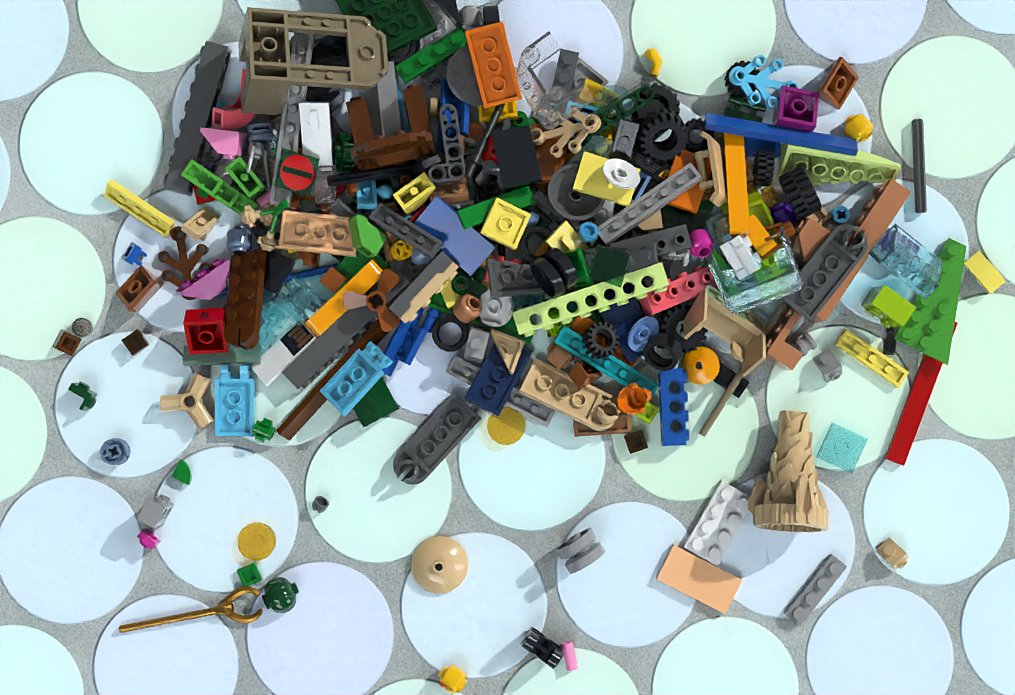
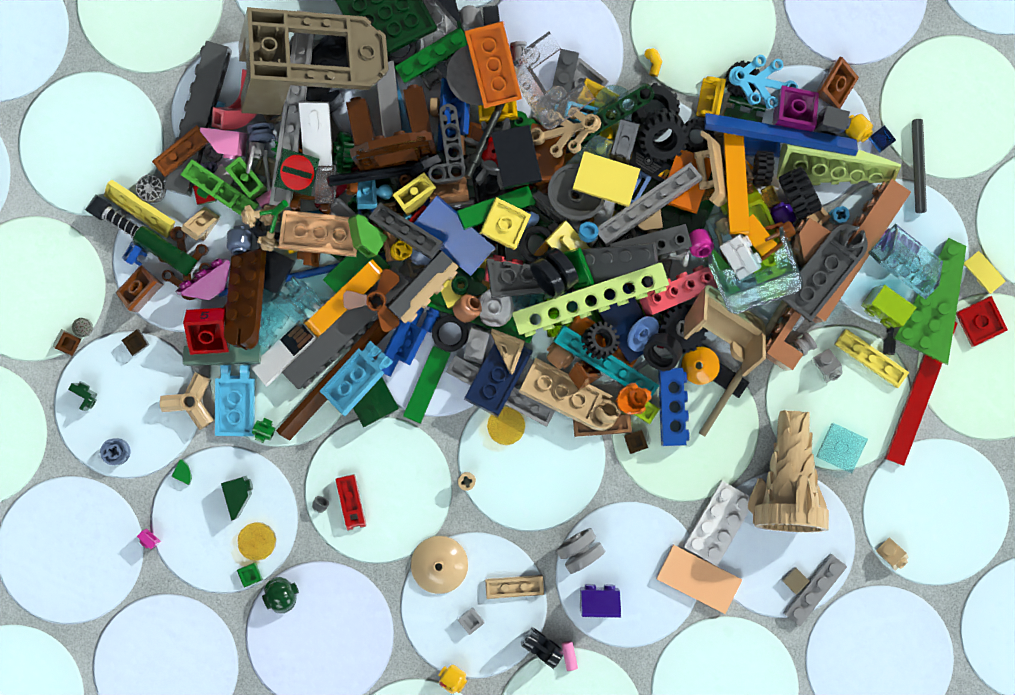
pearl gold piece [119,586,263,633] -> none
light grey brick [137,494,175,529] -> none
dark orange tile [319,266,347,293] -> none
dark grey plate [393,392,482,485] -> none
clear green piece [589,245,630,287] -> none
white dish [602,159,640,189] -> none
none -> dark green piece [85,194,198,277]
none -> light grey wheel [136,175,166,203]
none -> dark orange tile [152,125,209,177]
none -> dark green slope [221,476,253,521]
none -> red plate [335,474,366,531]
none -> green tile [403,346,451,424]
none -> tan bush [458,472,476,491]
none -> light grey plate [458,607,485,635]
none -> tan tile [485,575,544,599]
none -> light grey bush [510,41,528,64]
none -> dark purple slope [580,584,621,618]
none -> yellow hinge [696,76,726,118]
none -> dark tan tile [782,567,810,595]
none -> dark grey brick [814,106,851,136]
none -> clear blue tile [868,125,896,153]
none -> red tile [956,296,1008,347]

